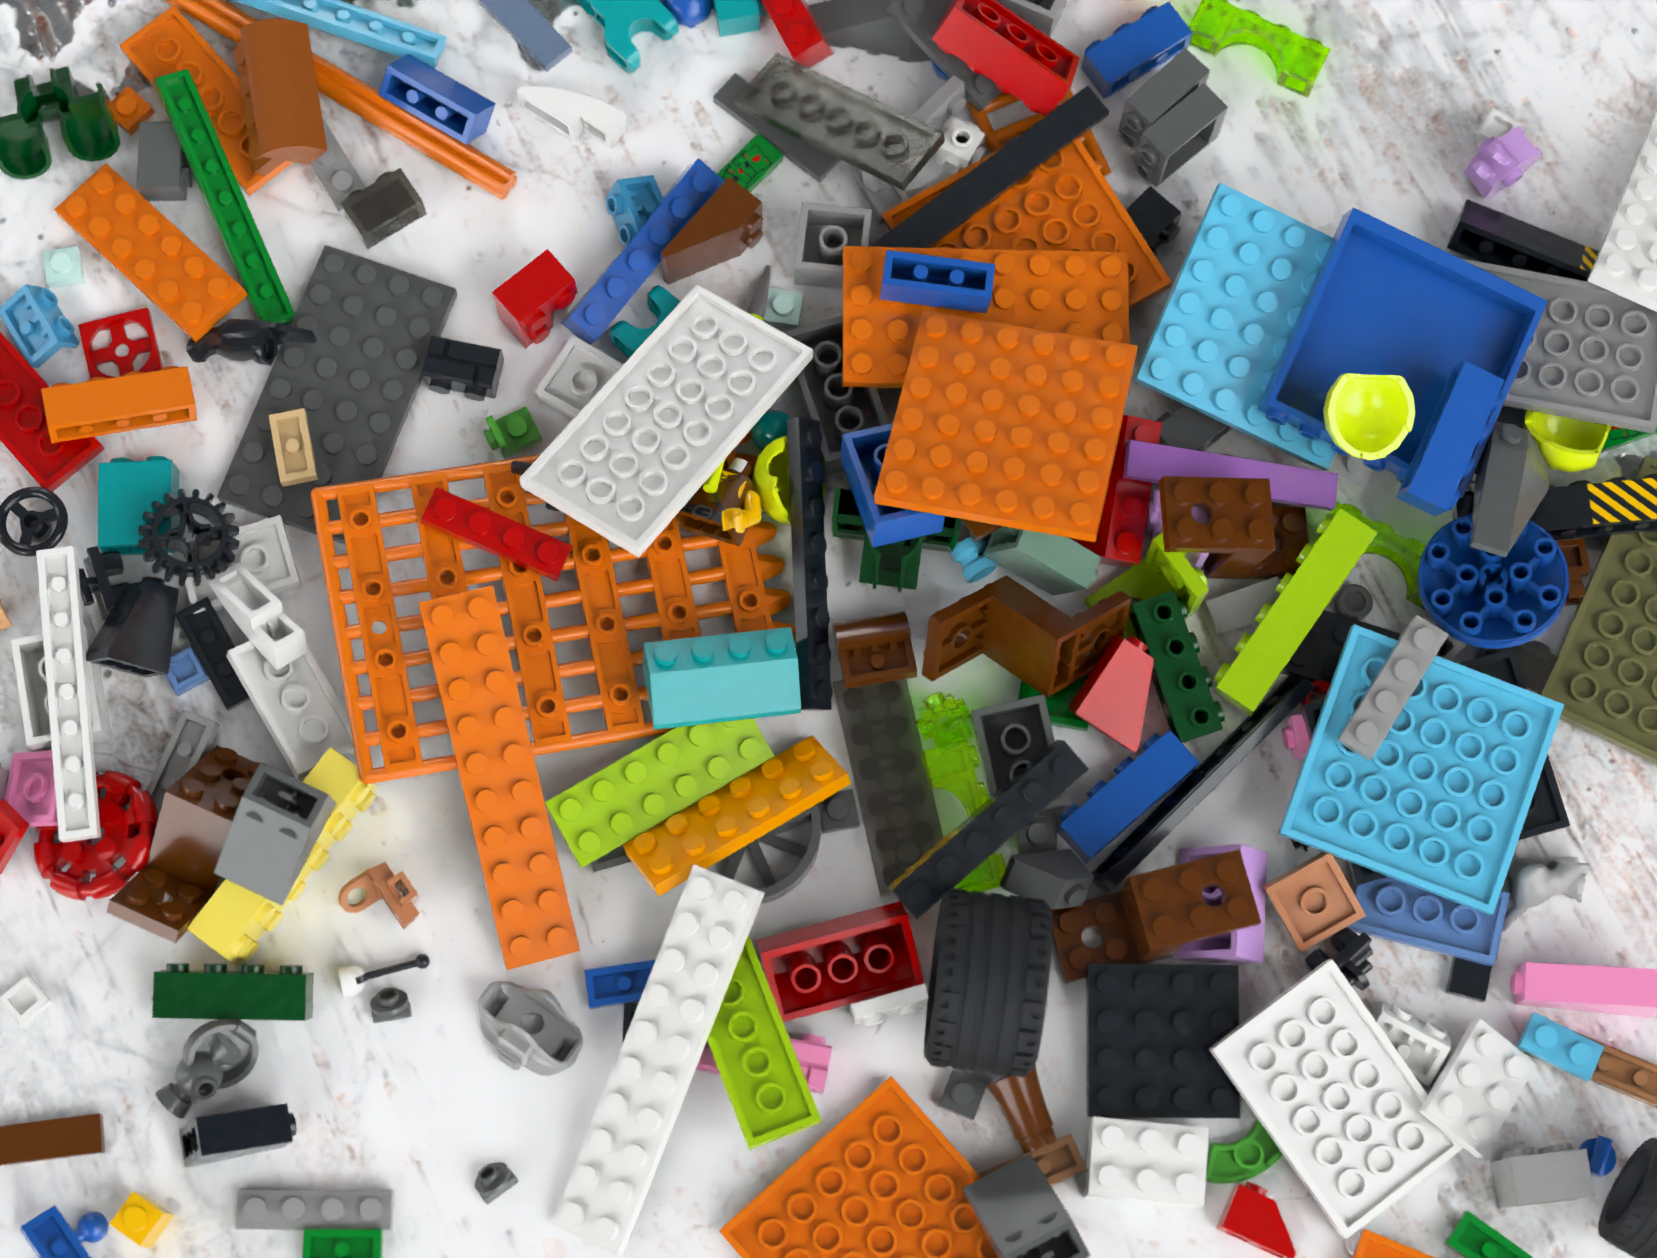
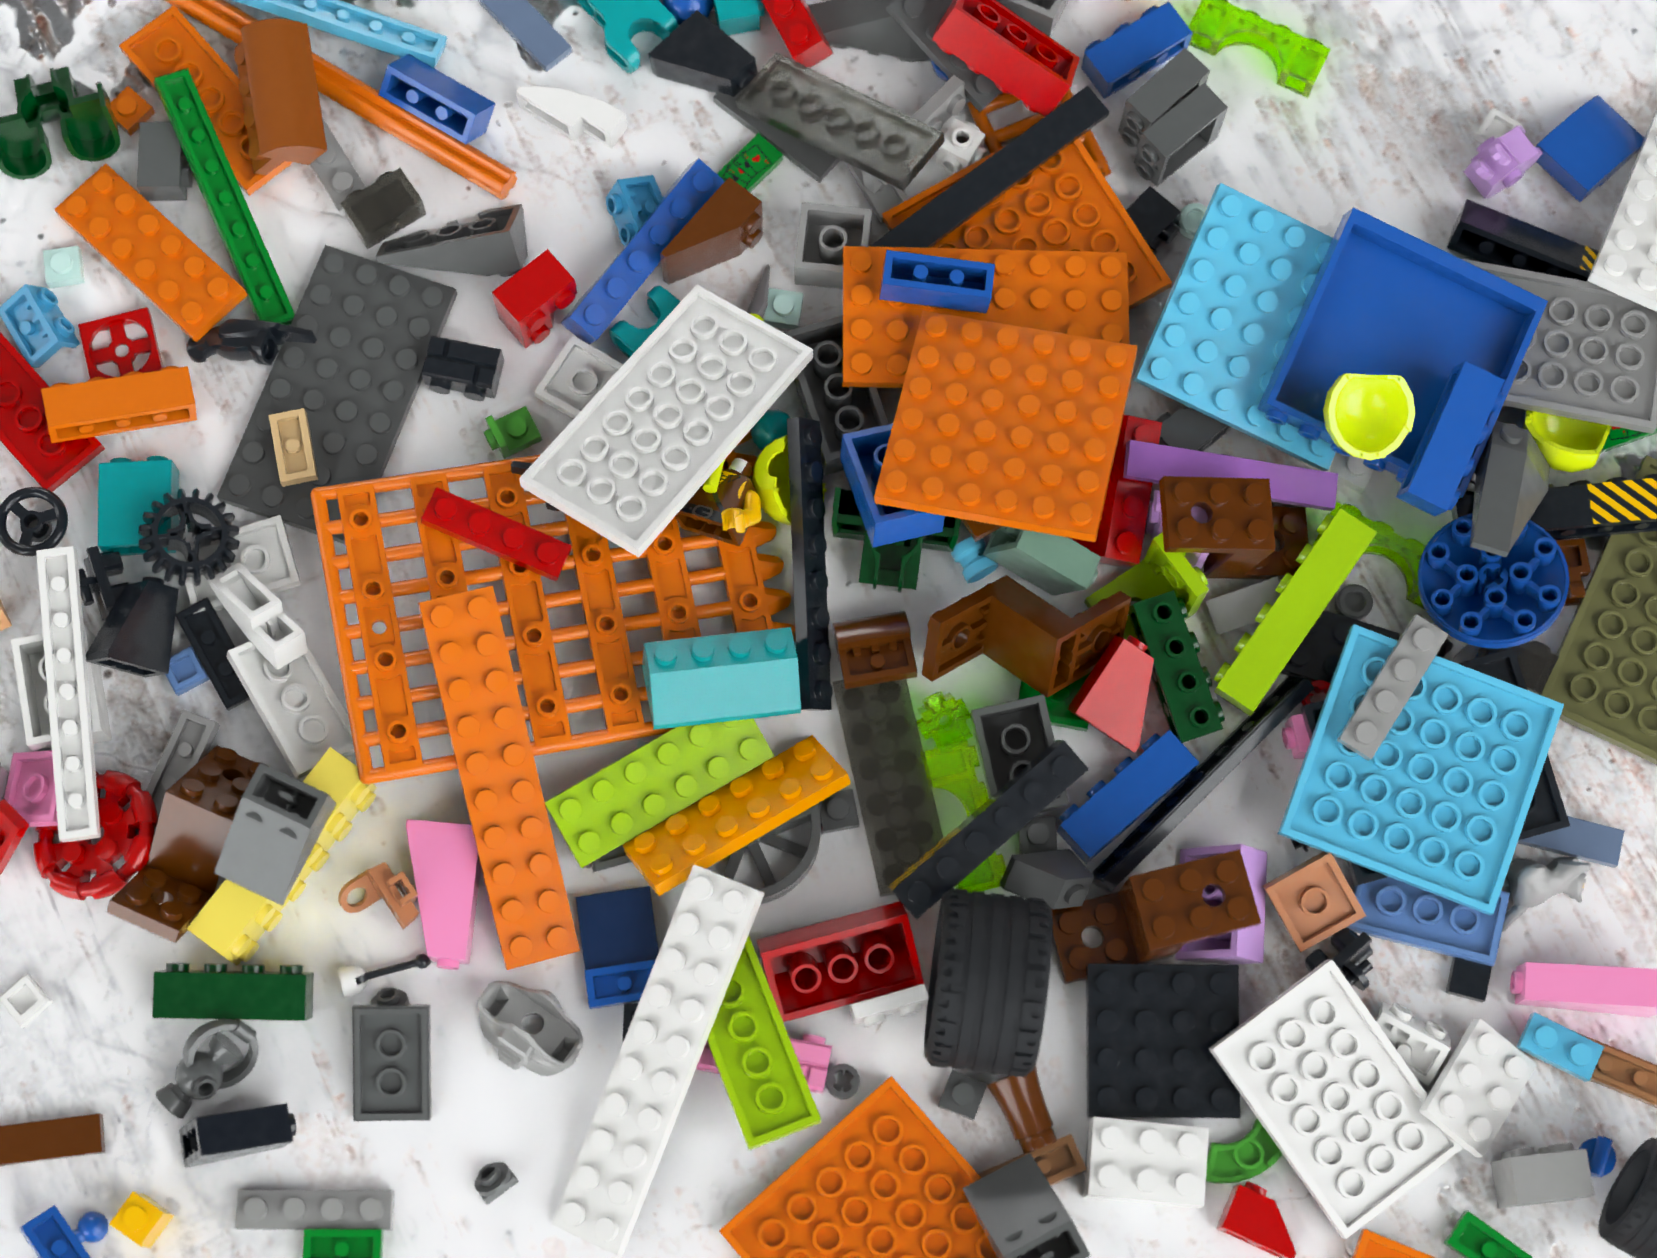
none -> dark grey tile [352,1004,432,1121]
none -> dark grey wedge [375,204,528,277]
none -> bright pink slope [406,819,481,970]
none -> dark blue tile [576,886,659,970]
none -> black slope [648,10,758,97]
none -> dark grey bush [826,1064,860,1100]
none -> light aqua tile [1178,203,1207,240]
none -> sand blue tile [1518,816,1625,868]
none -> blue slope [1536,95,1645,203]

